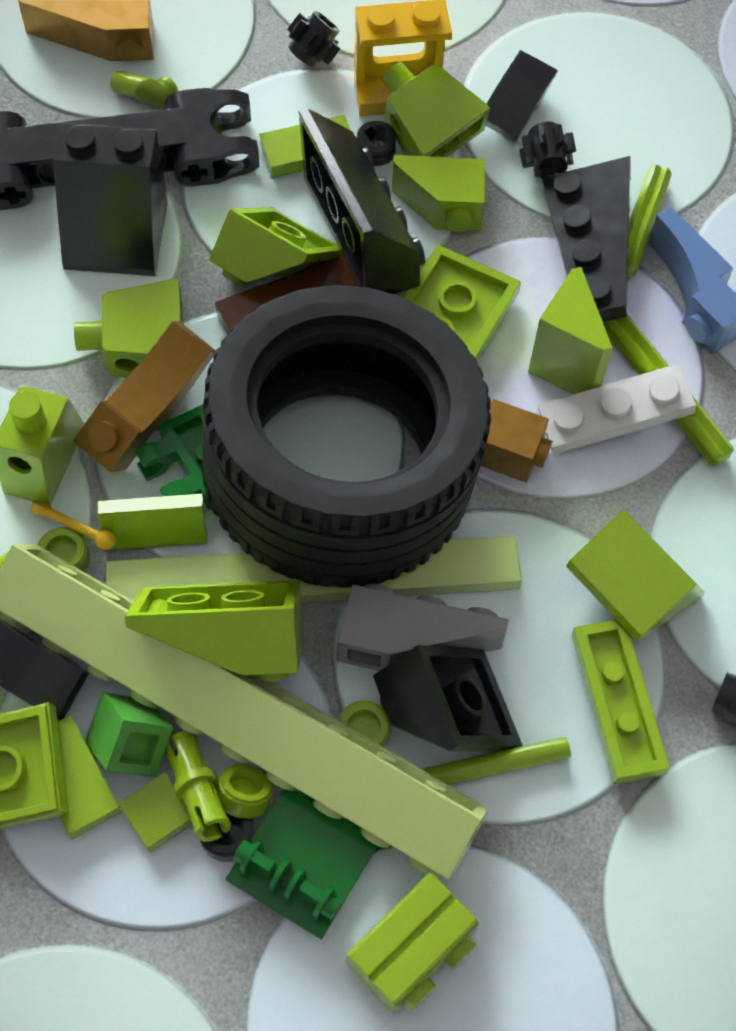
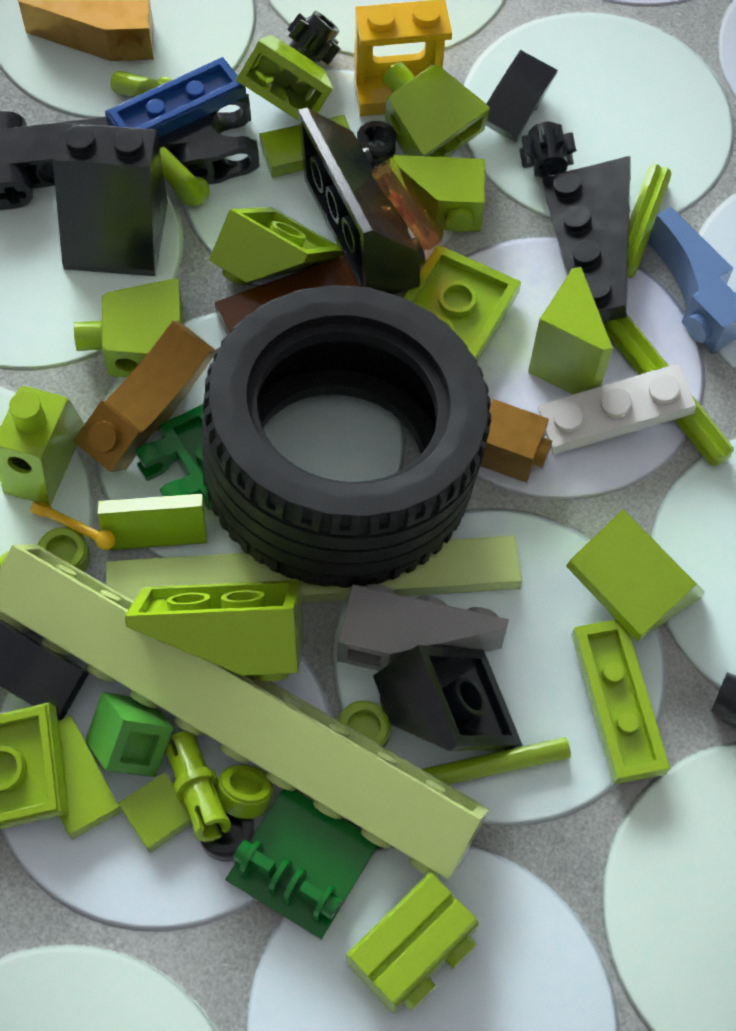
none -> blue tile [105,57,247,138]
none -> lime arm [160,147,210,207]
none -> lime torso [235,35,333,121]
none -> clear orange tile [372,157,445,251]

